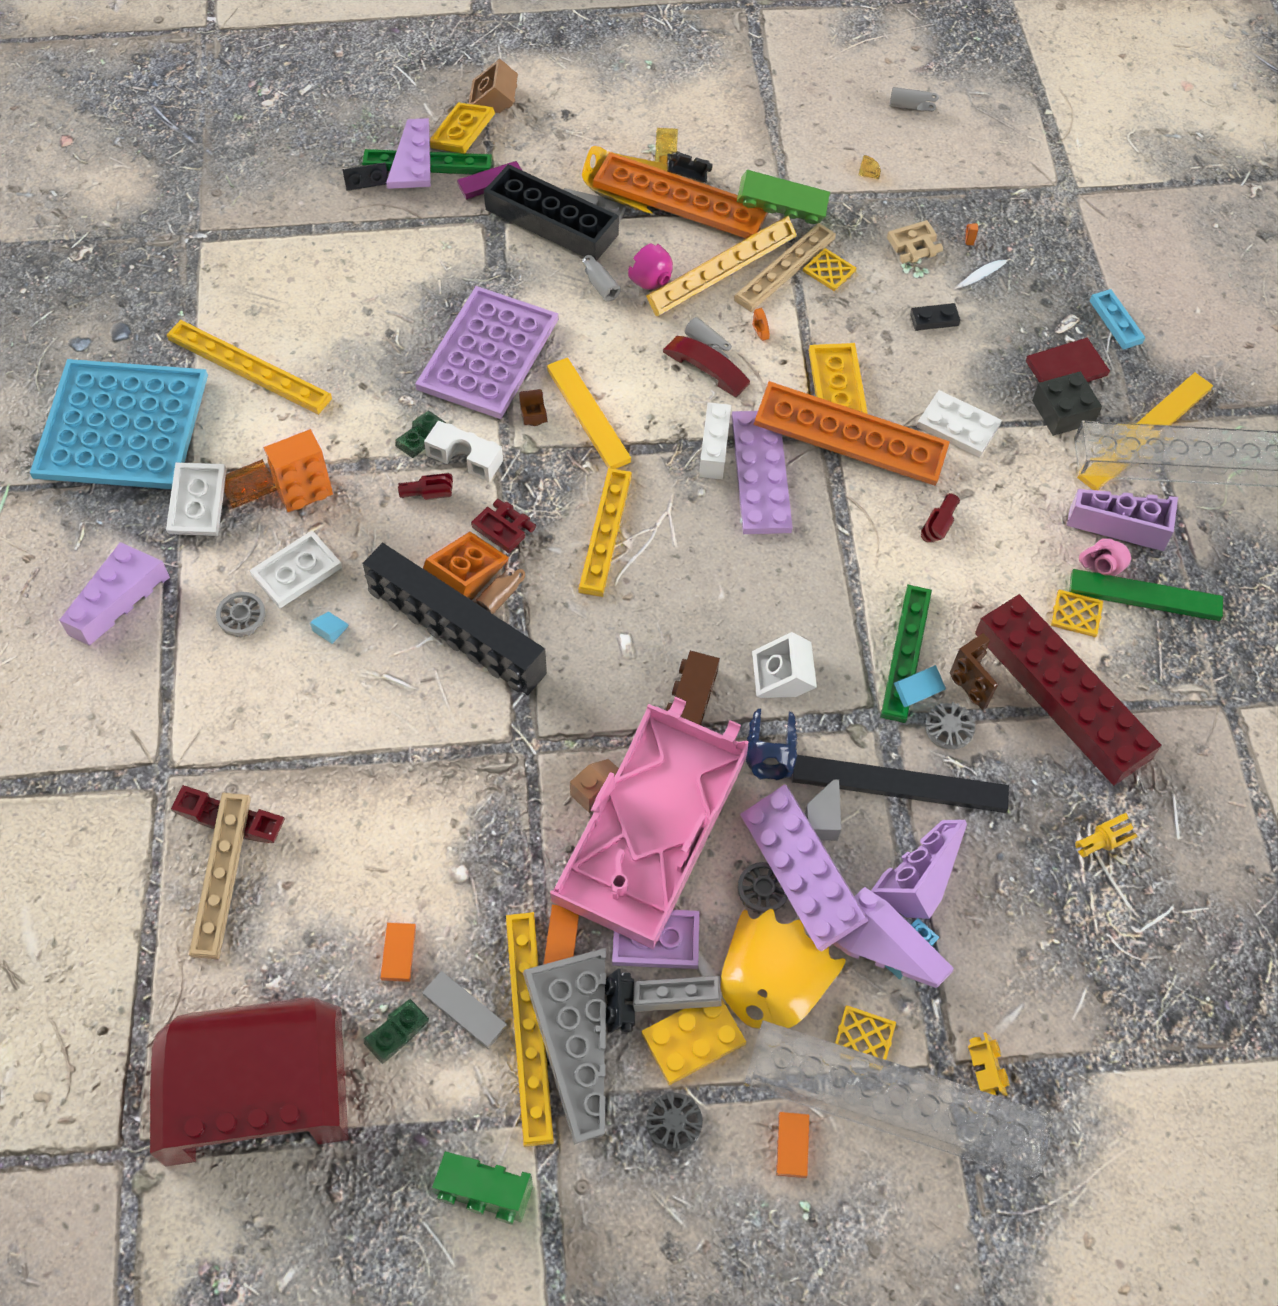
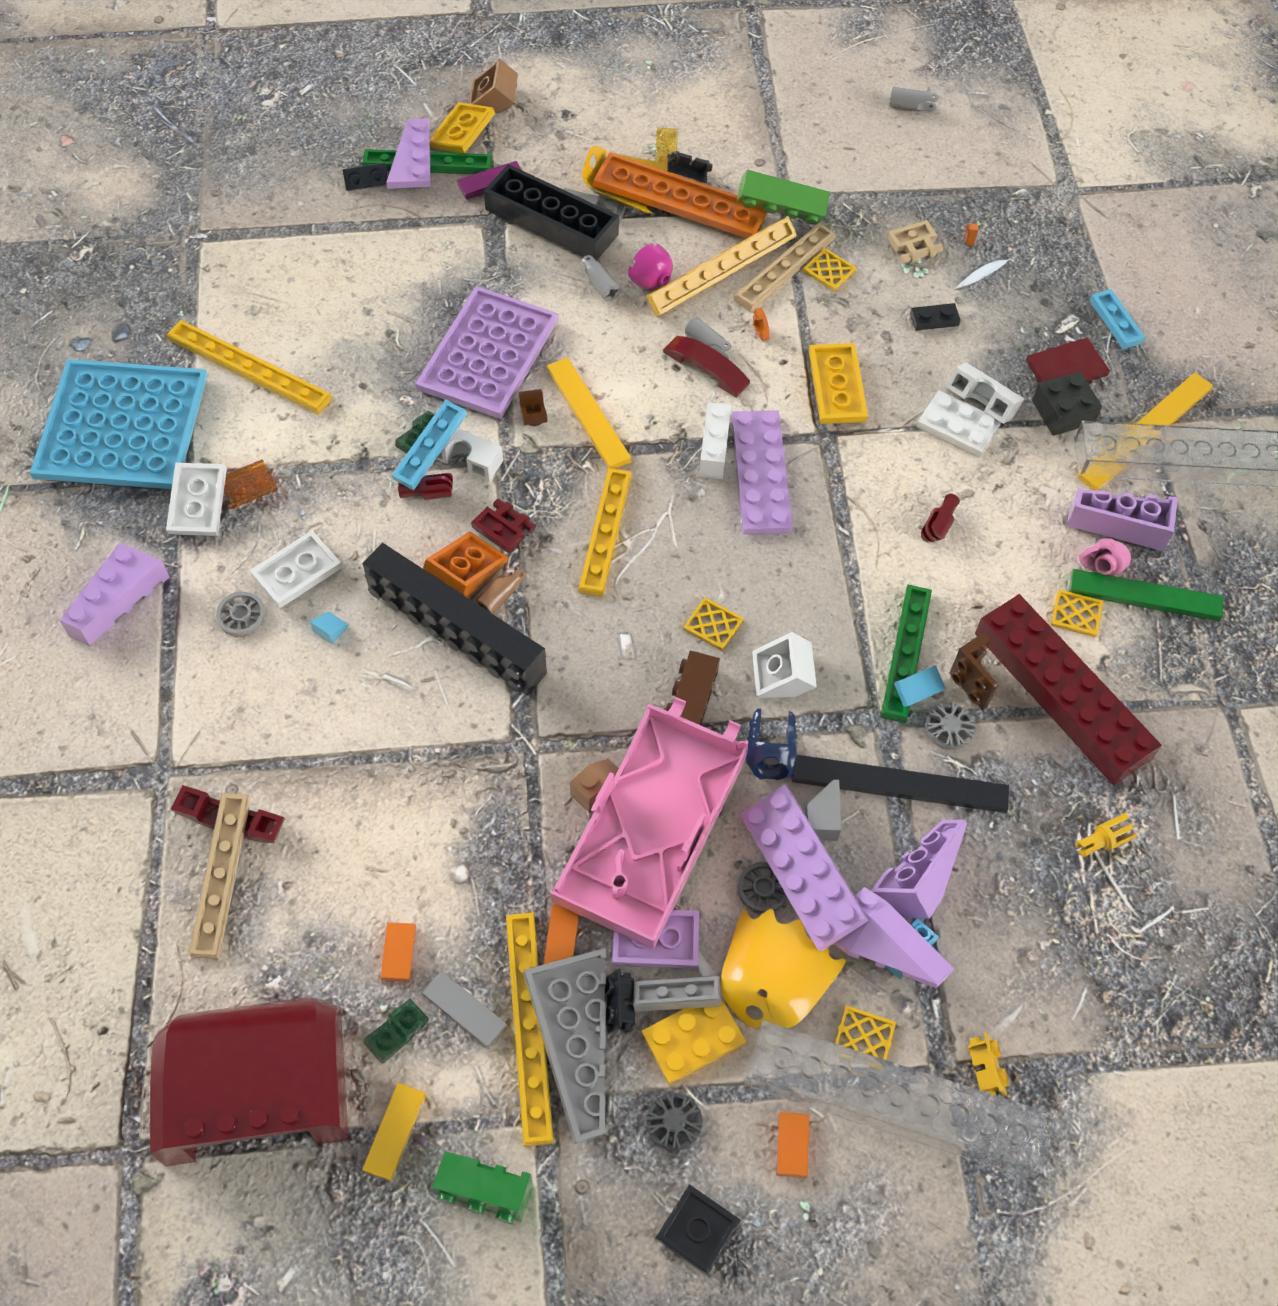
orange brick [263,429,333,512] -> none
orange plate [753,381,950,486] -> none
clear yellow tile [859,155,881,179] -> none
none -> yellow tile [362,1083,426,1182]
none -> medium azure plate [392,399,467,490]
none -> black plate [655,1184,741,1276]
none -> yellow window [683,597,744,651]
none -> white arch [945,362,1024,424]

